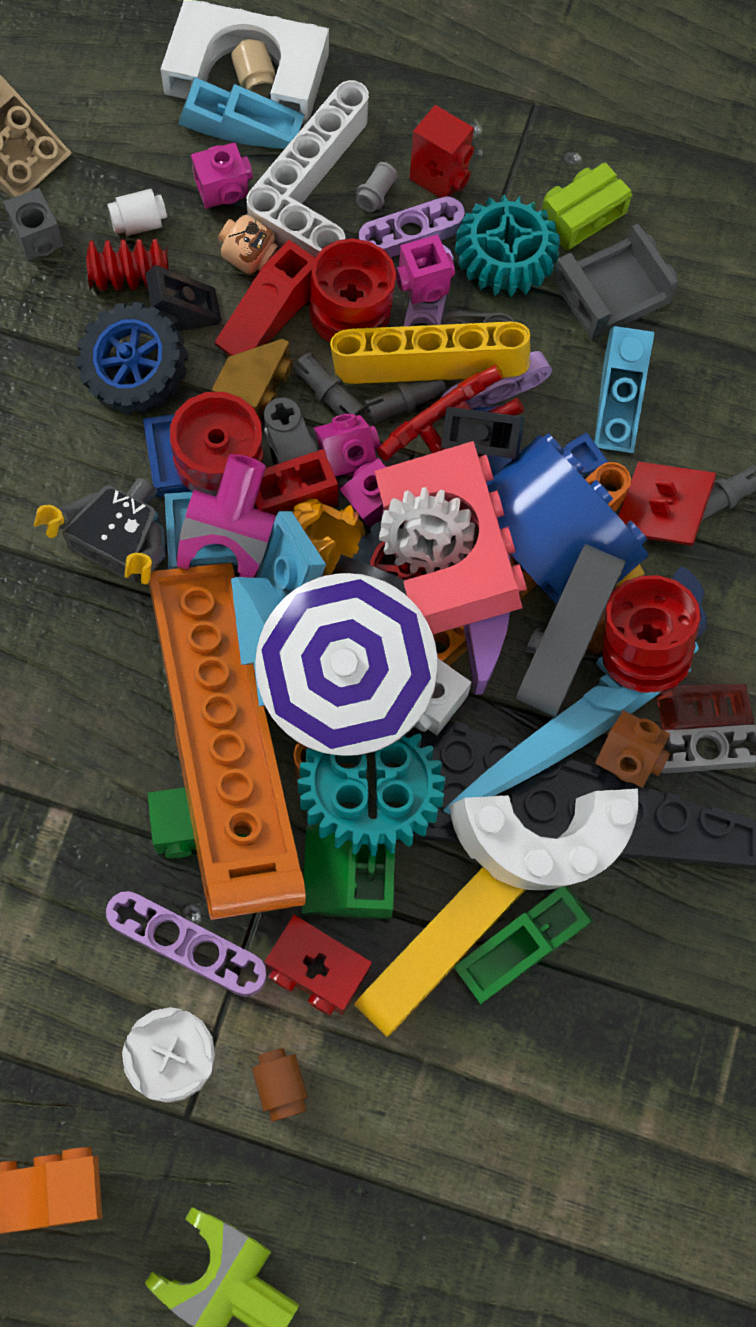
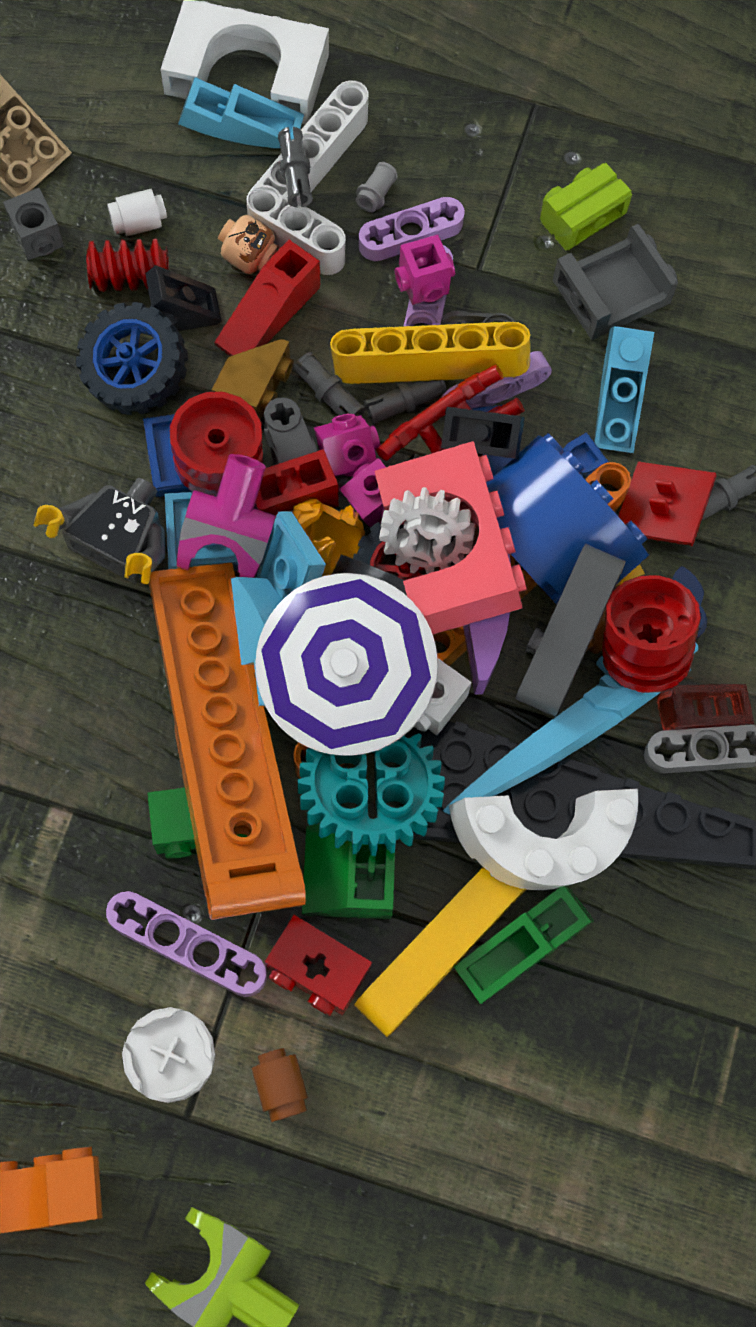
dark pink brick [191,142,253,209] -> none
tan brick [231,39,276,98] -> none
red wheel [309,238,396,342] -> none
red brick [409,105,475,198] -> none
teal gear [455,194,560,297] -> none
dark orange brick [595,710,671,788] -> none
none -> dark grey pin [278,127,313,208]

